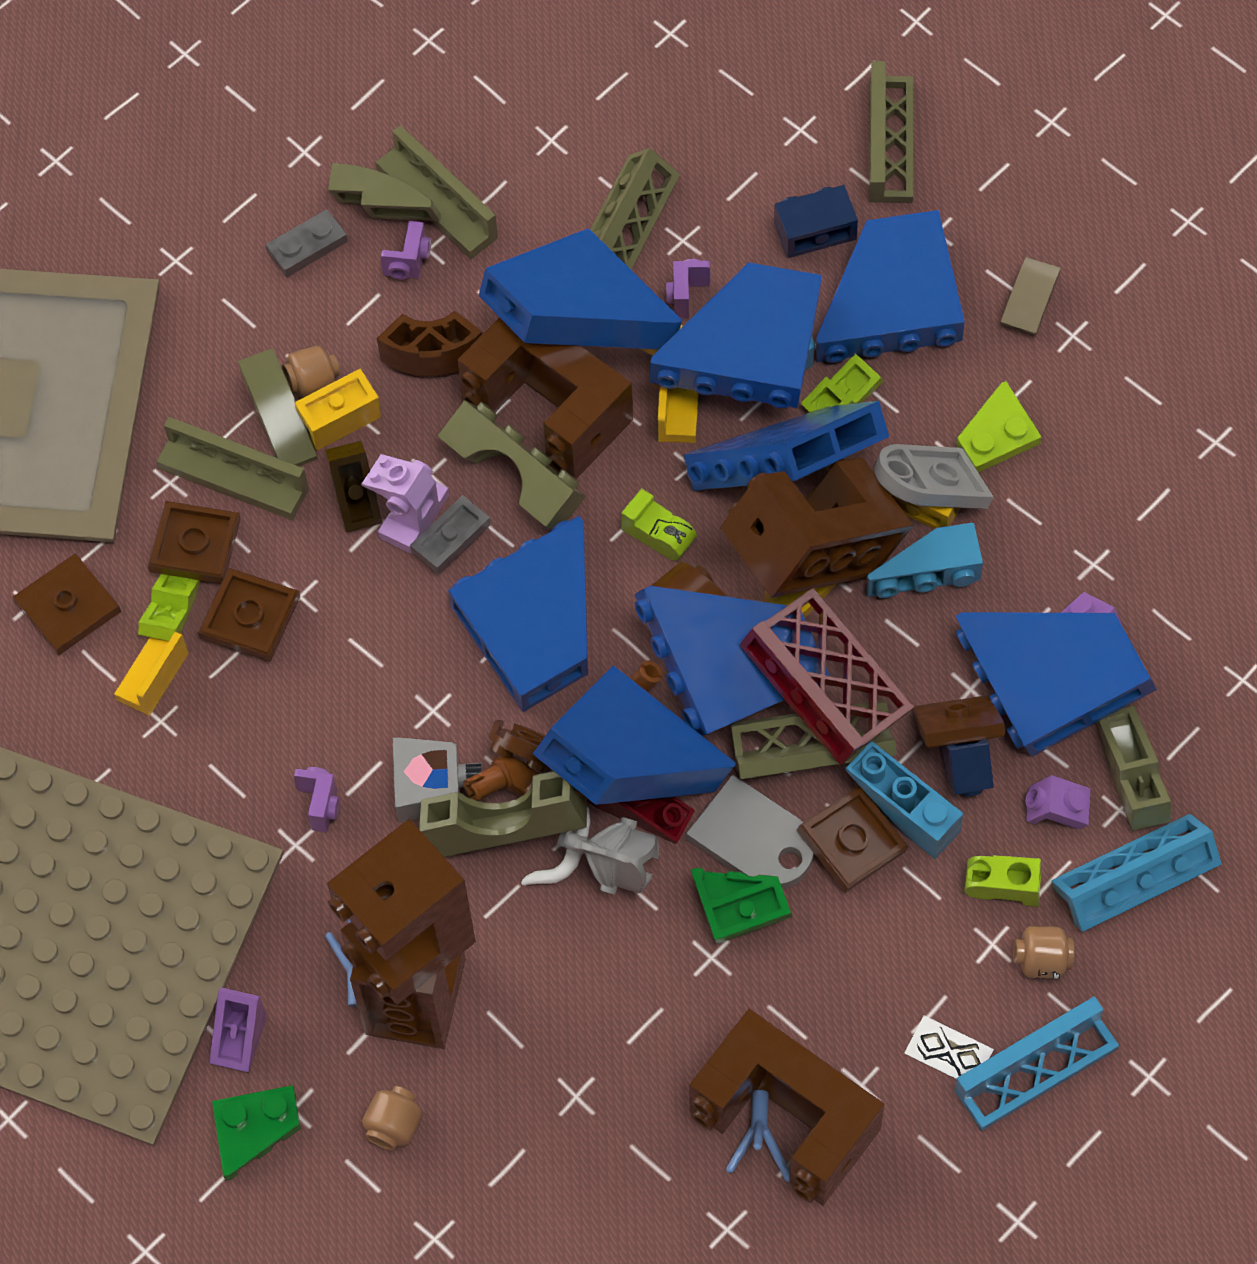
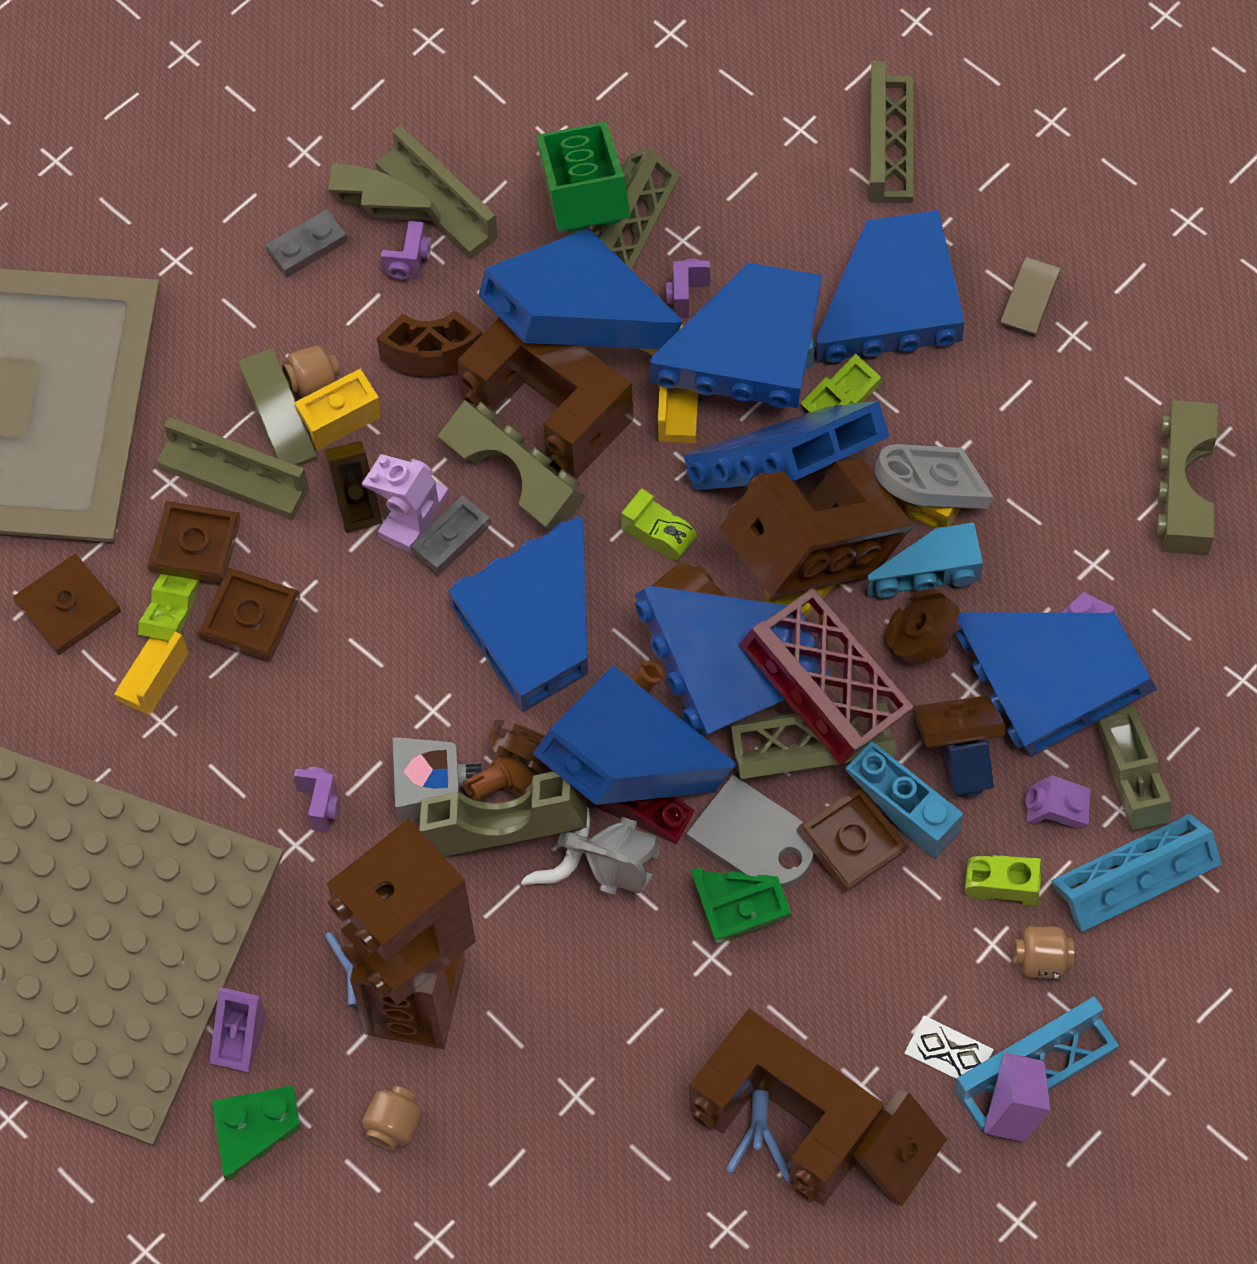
dark blue brick [774,185,858,258] -> none
lime wing [956,381,1042,473] -> none
none -> green brick [536,121,631,232]
none -> reddish brown plate [853,1089,947,1206]
none -> reddish brown plate [886,589,960,664]
none -> medium lavender slope [984,1052,1050,1142]
none -> olive arch [1156,400,1218,555]

